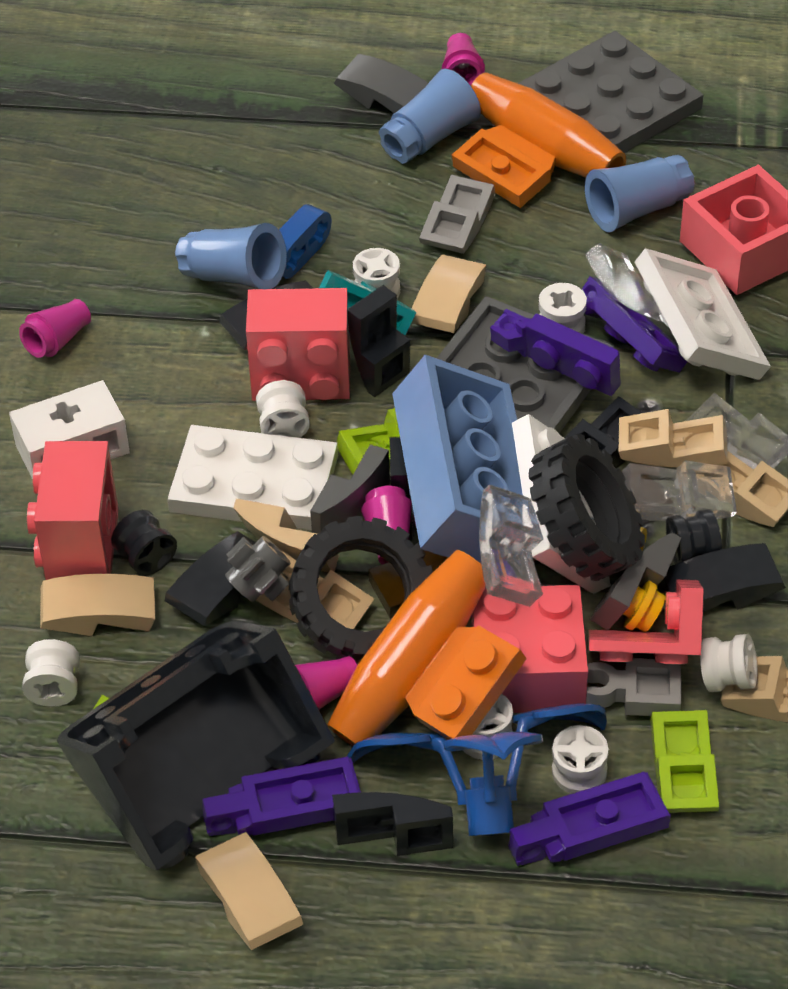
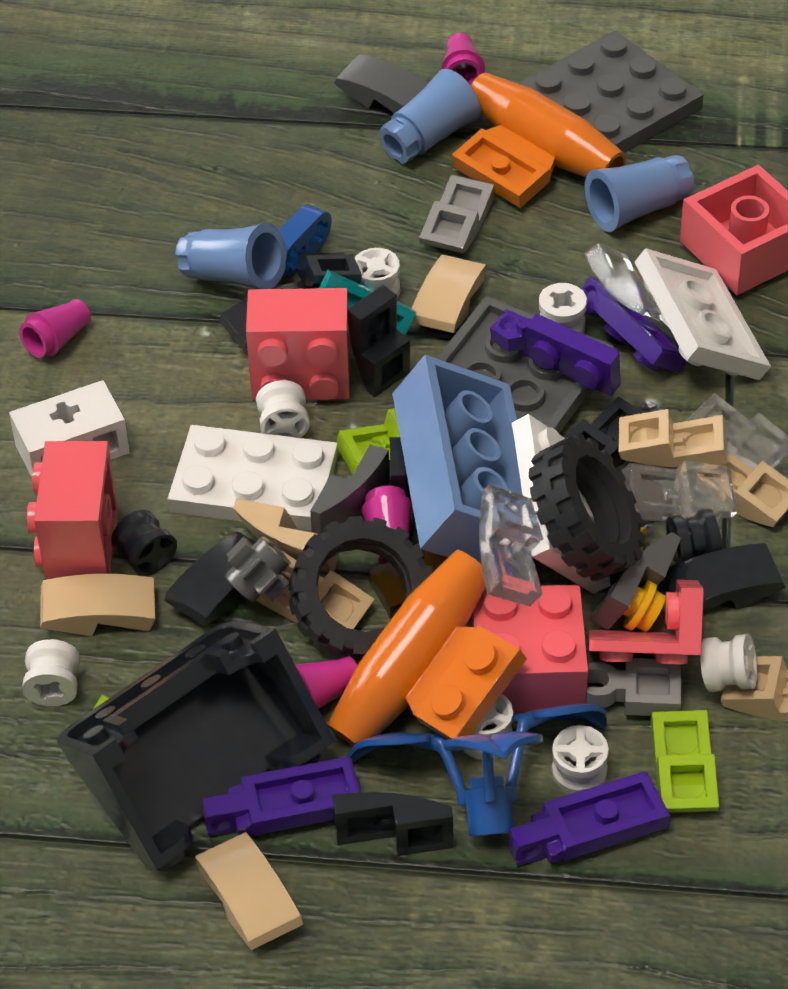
none -> black slope [297,252,362,287]

